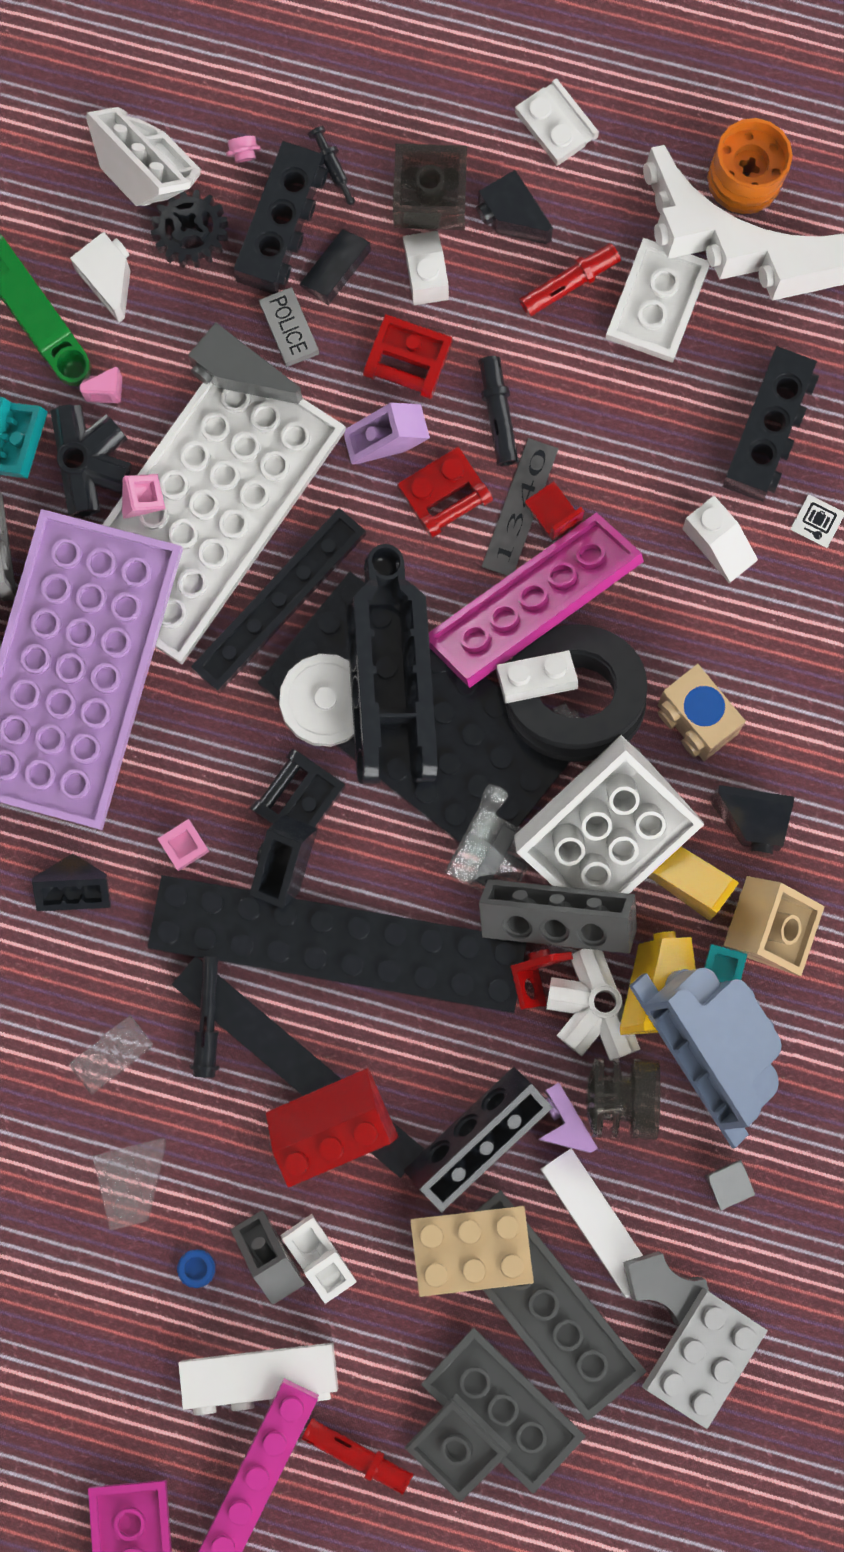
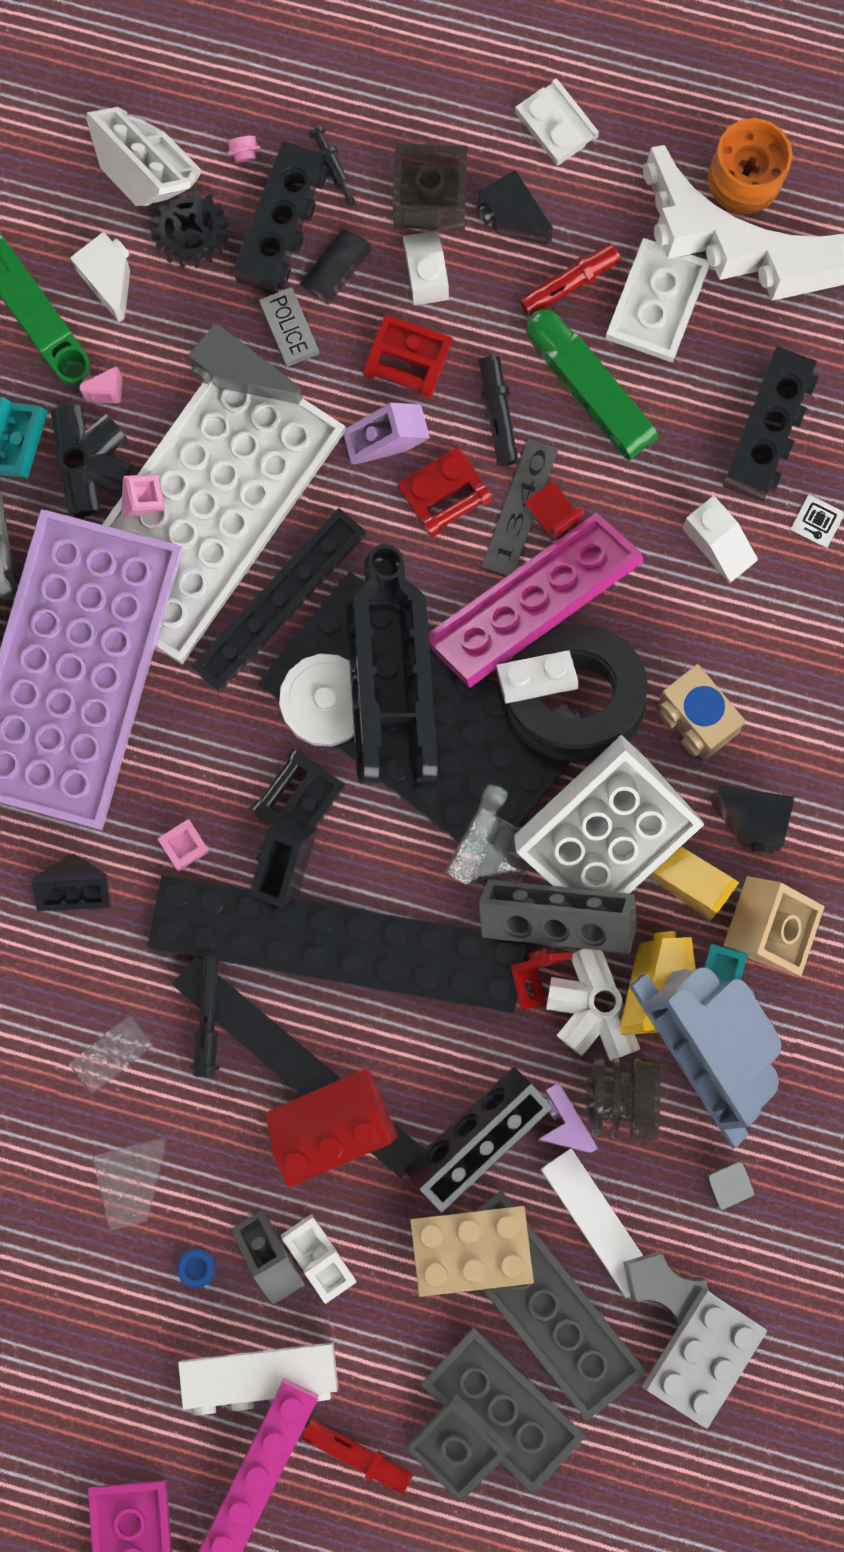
none -> green piece [527,309,659,461]

